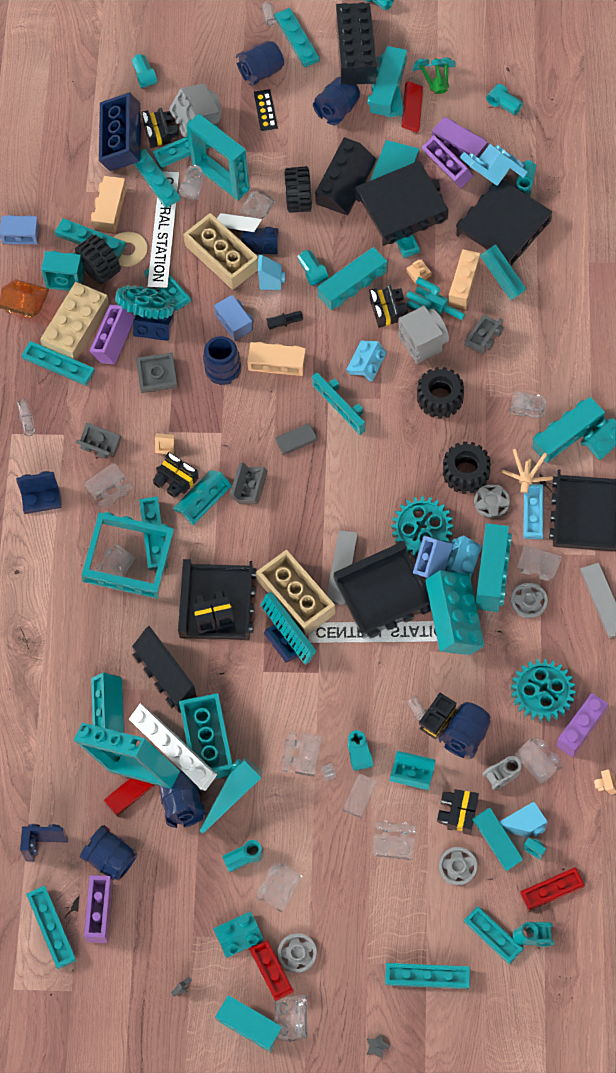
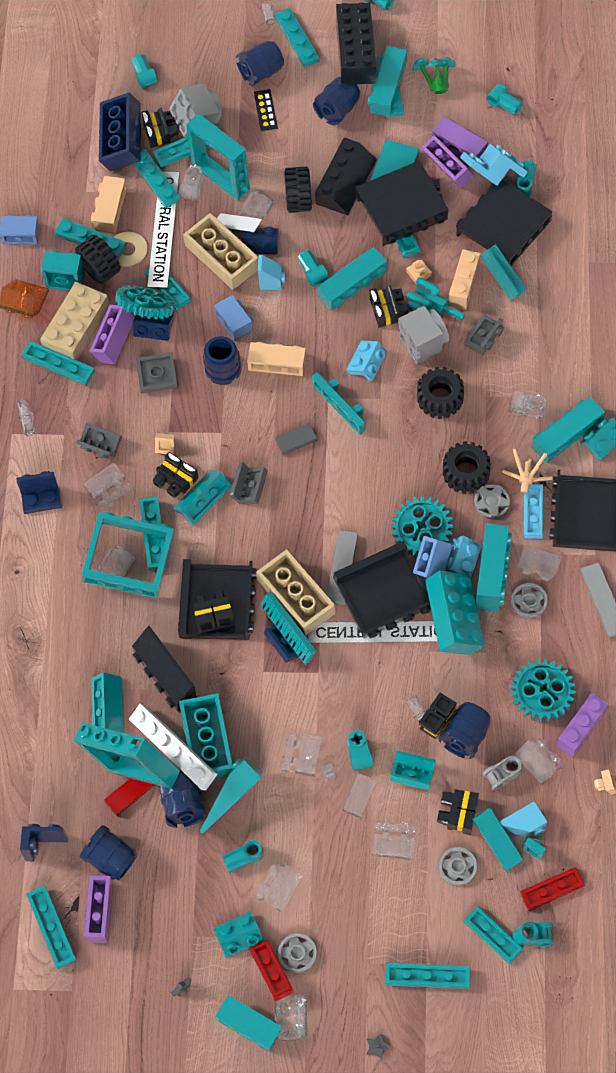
black axle [266,311,303,330] -> none
red tile [401,81,423,133] -> none

